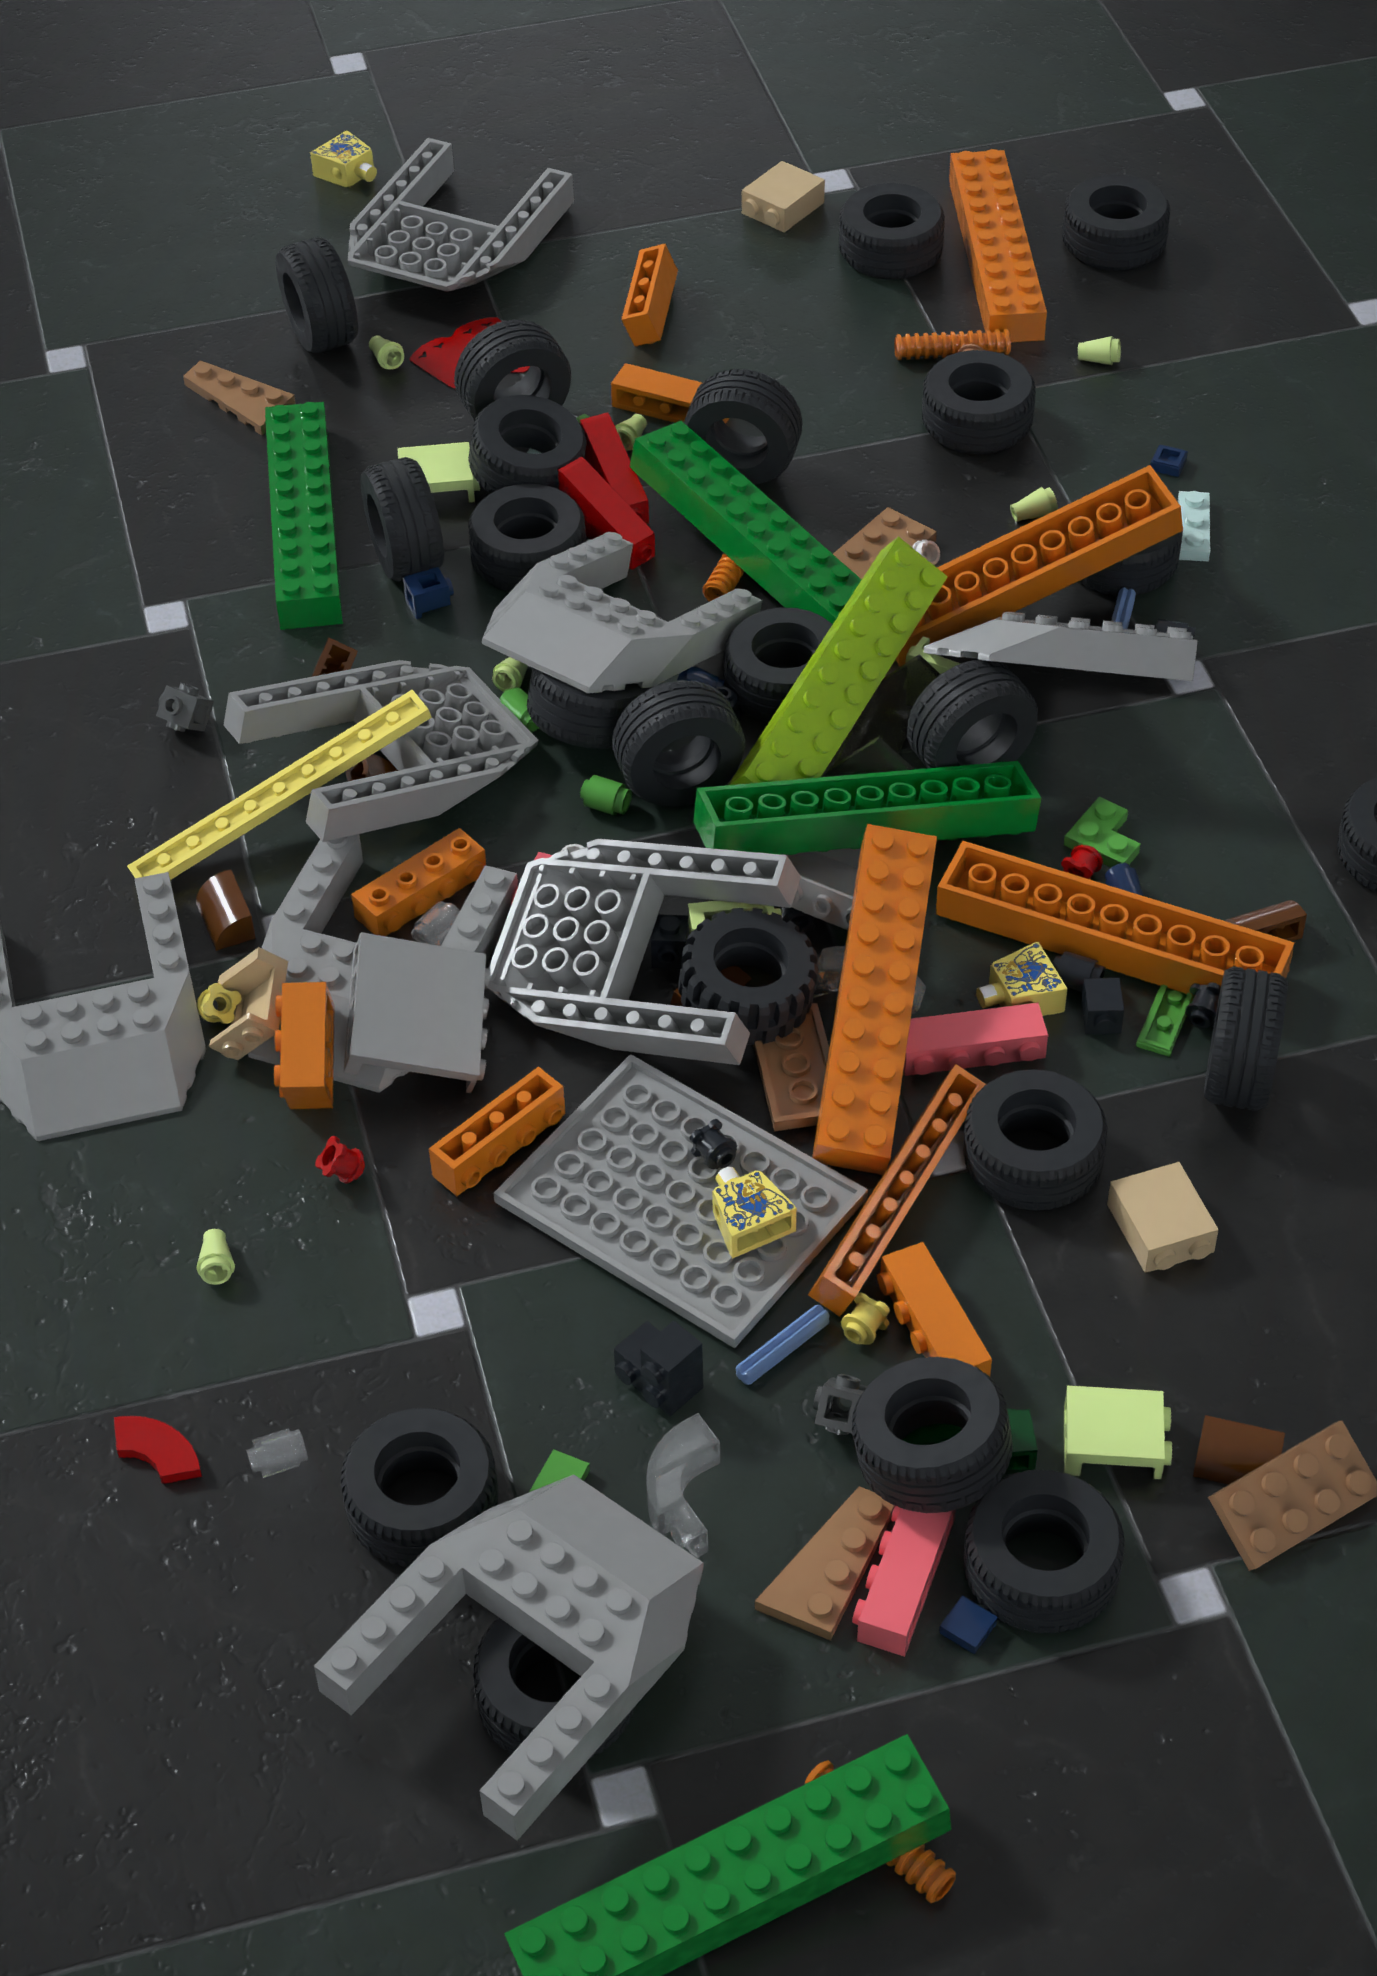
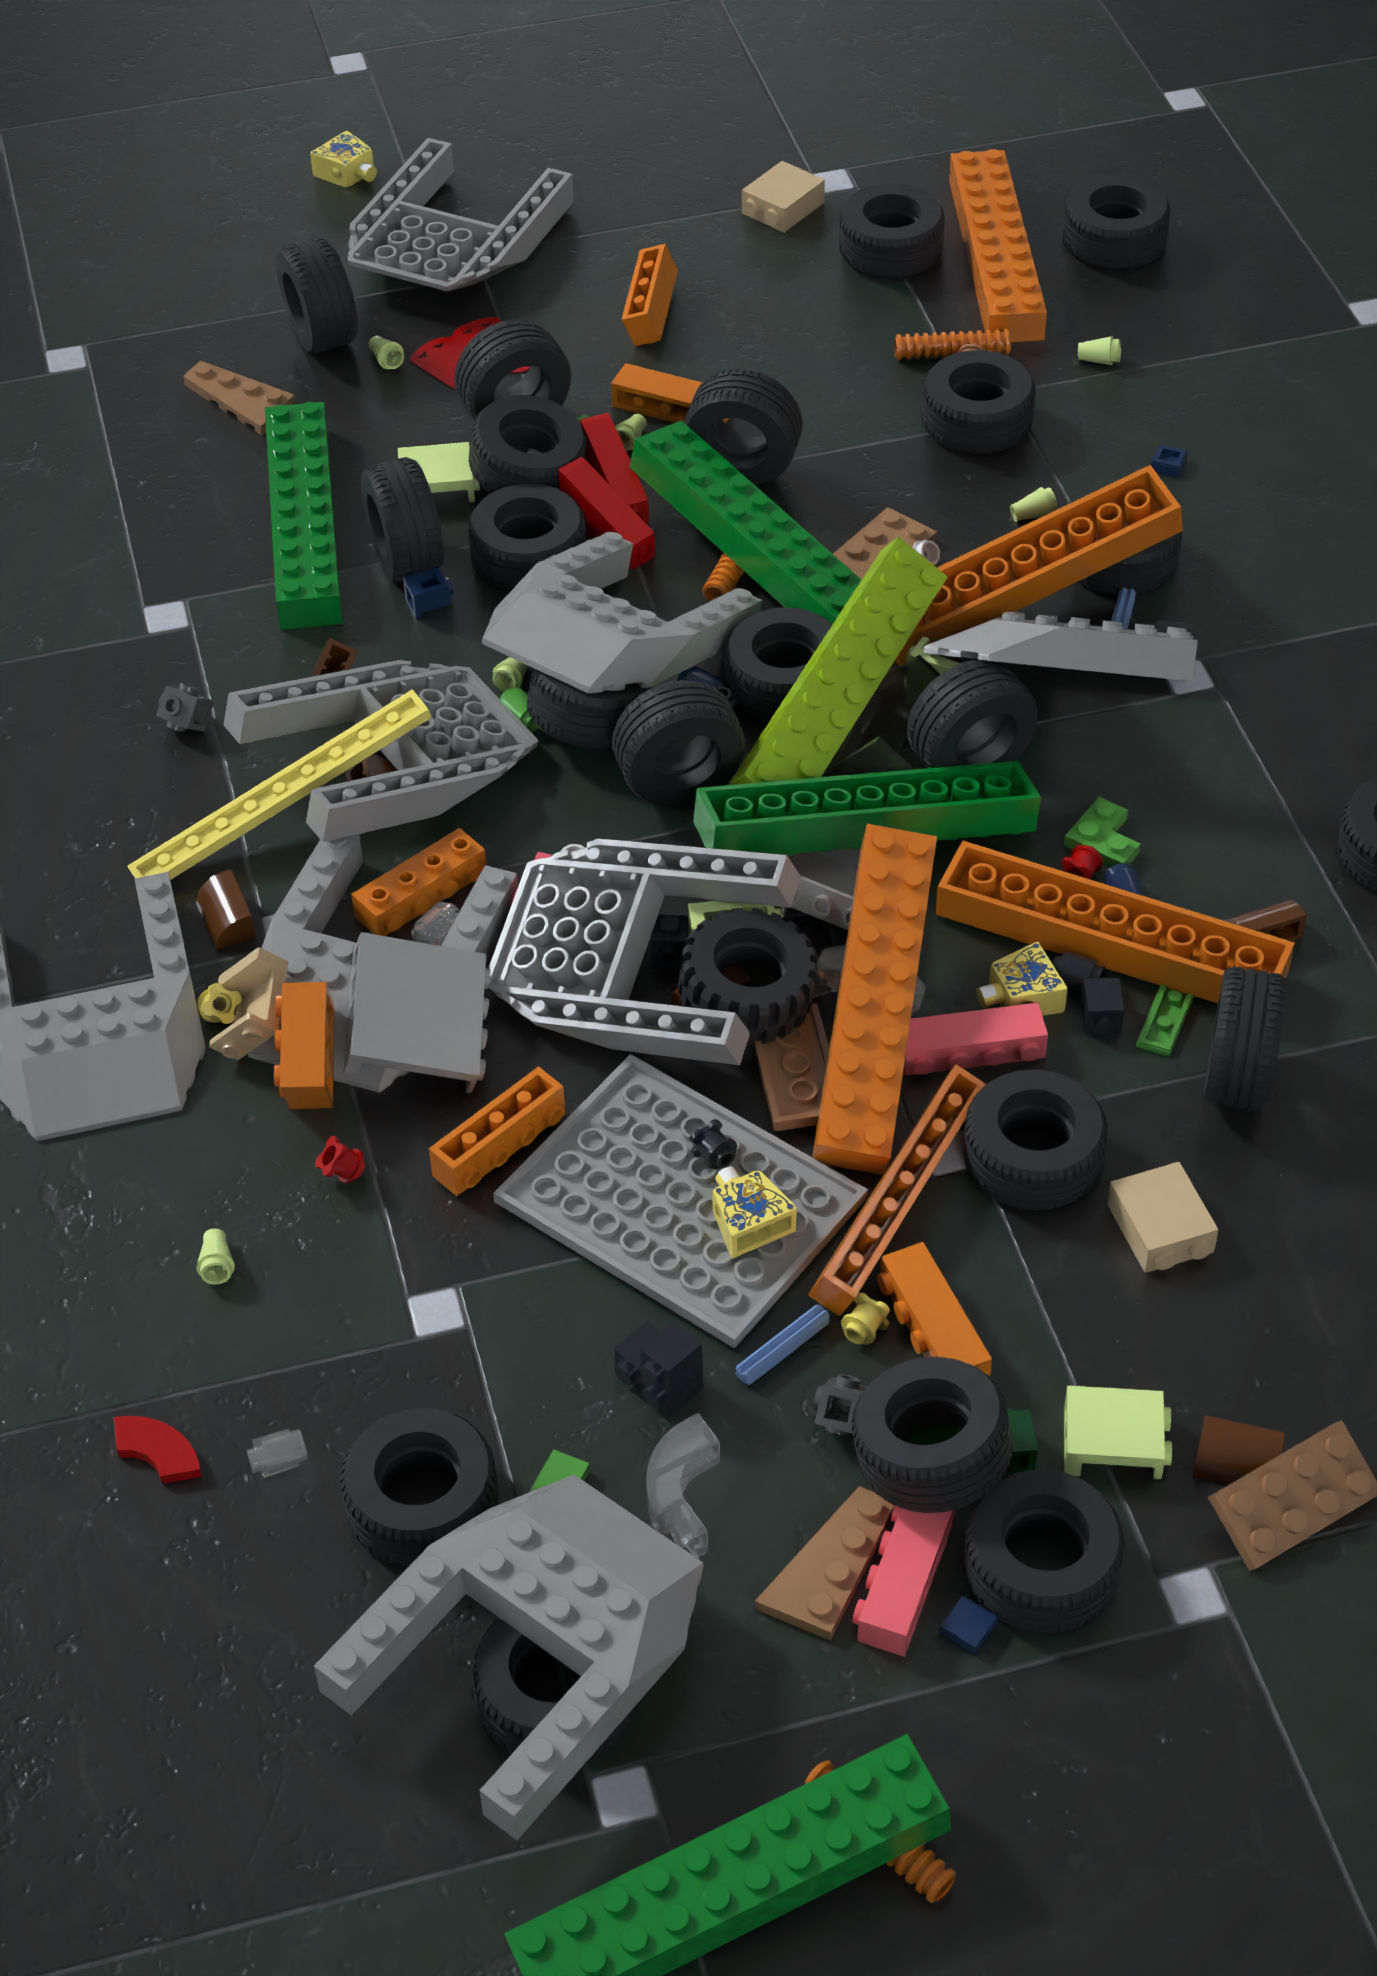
bright green brick [580,775,632,816] -> none
light aqua plate [1178,491,1210,561] -> none
black brick [1185,982,1221,1028] -> none

